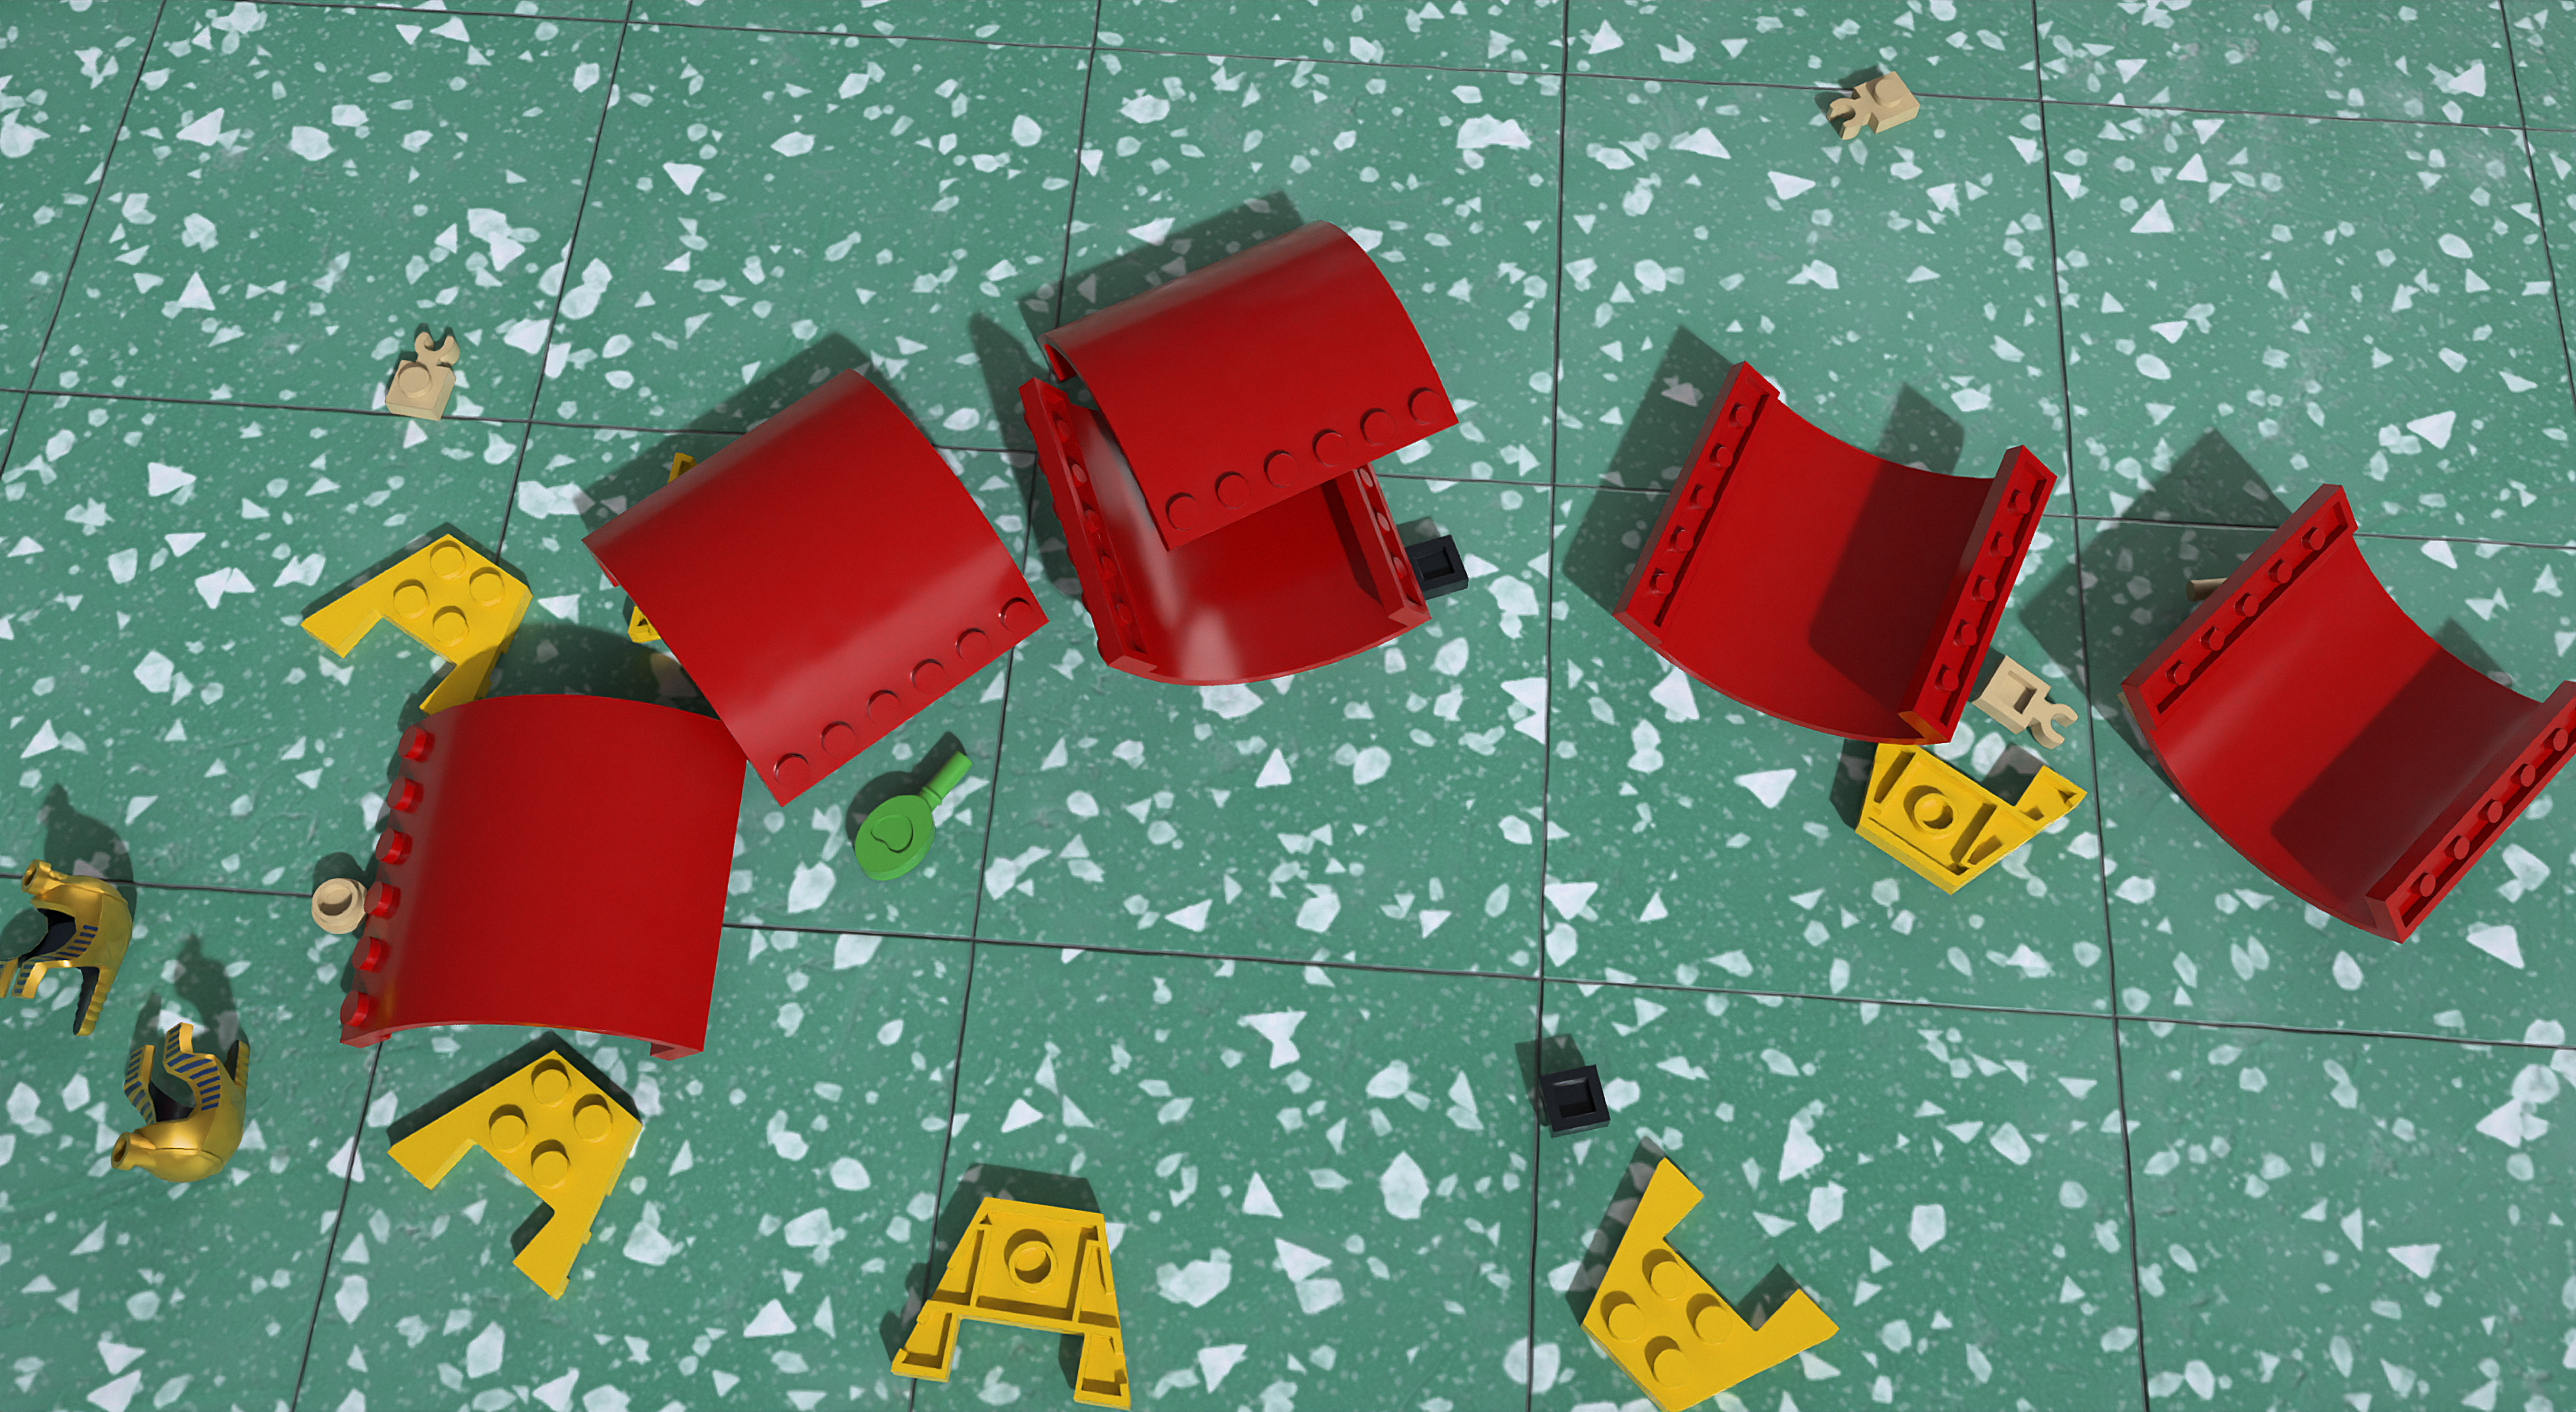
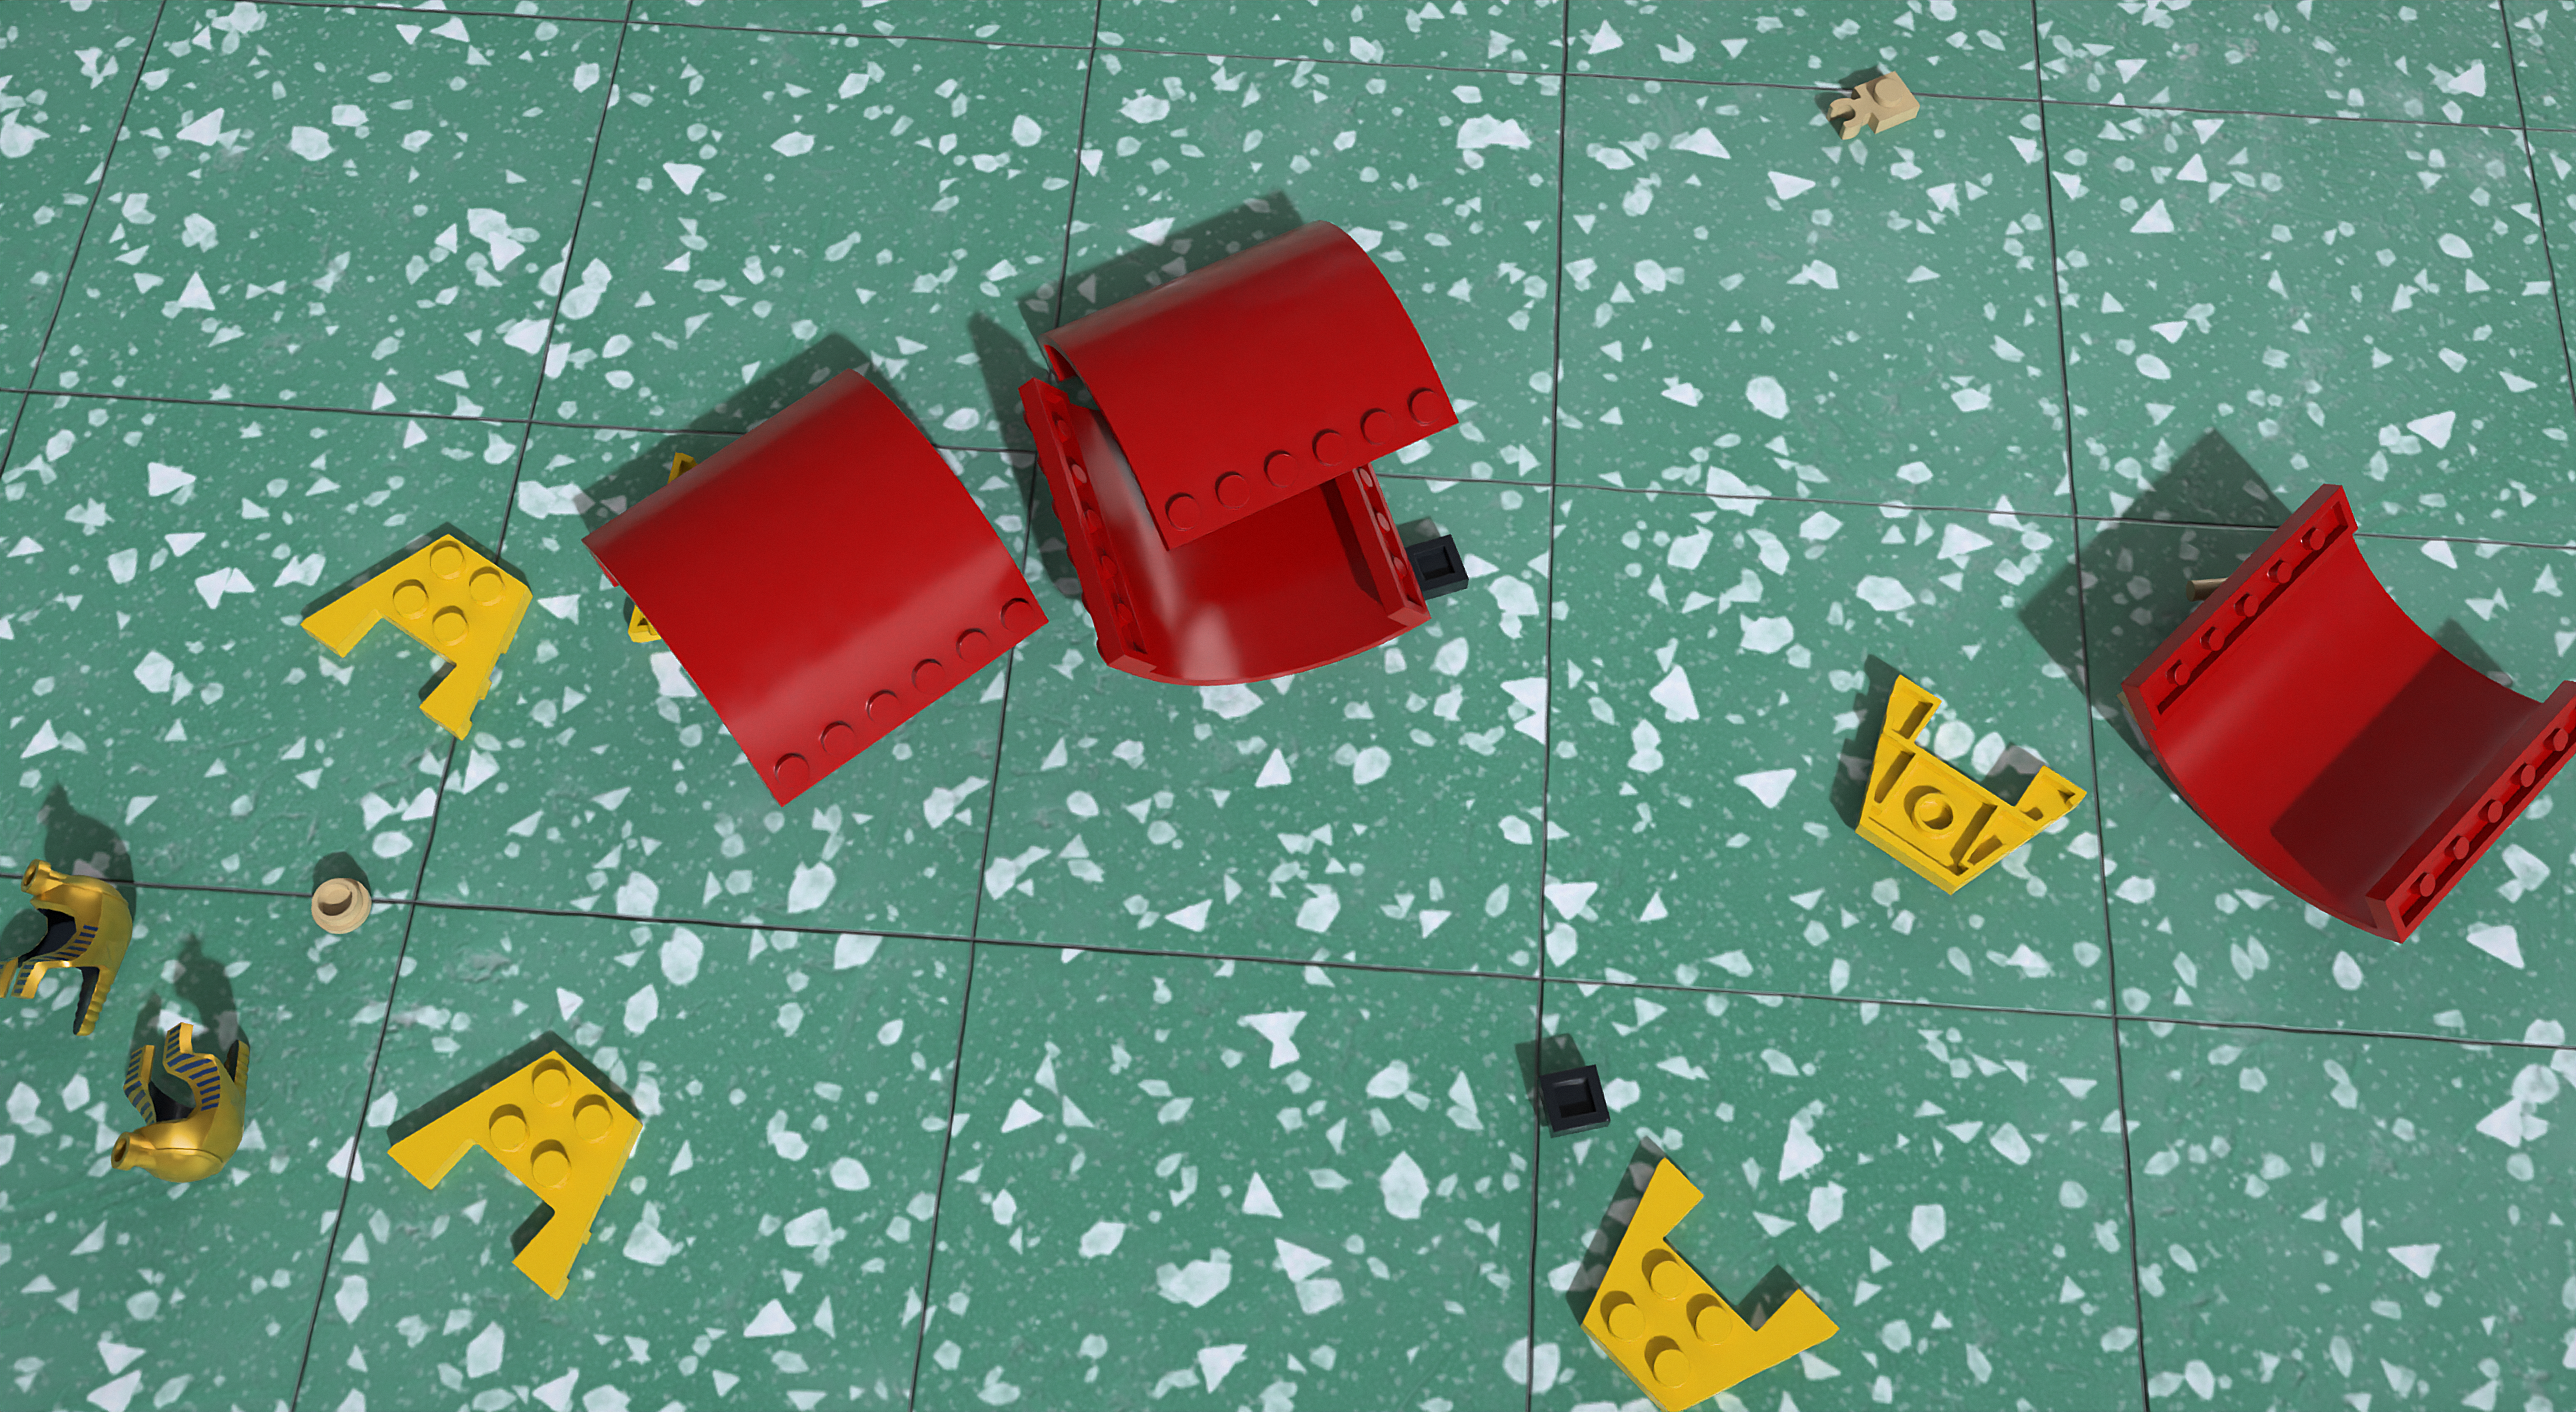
red panel [339,694,747,1061] -> none
tan plate [384,332,460,421] -> none
bright green piece [855,751,973,881] -> none
yellow wing [891,1197,1132,1411] -> none
red panel [1611,361,2057,745] -> none
tan plate [1971,655,2078,749] -> none

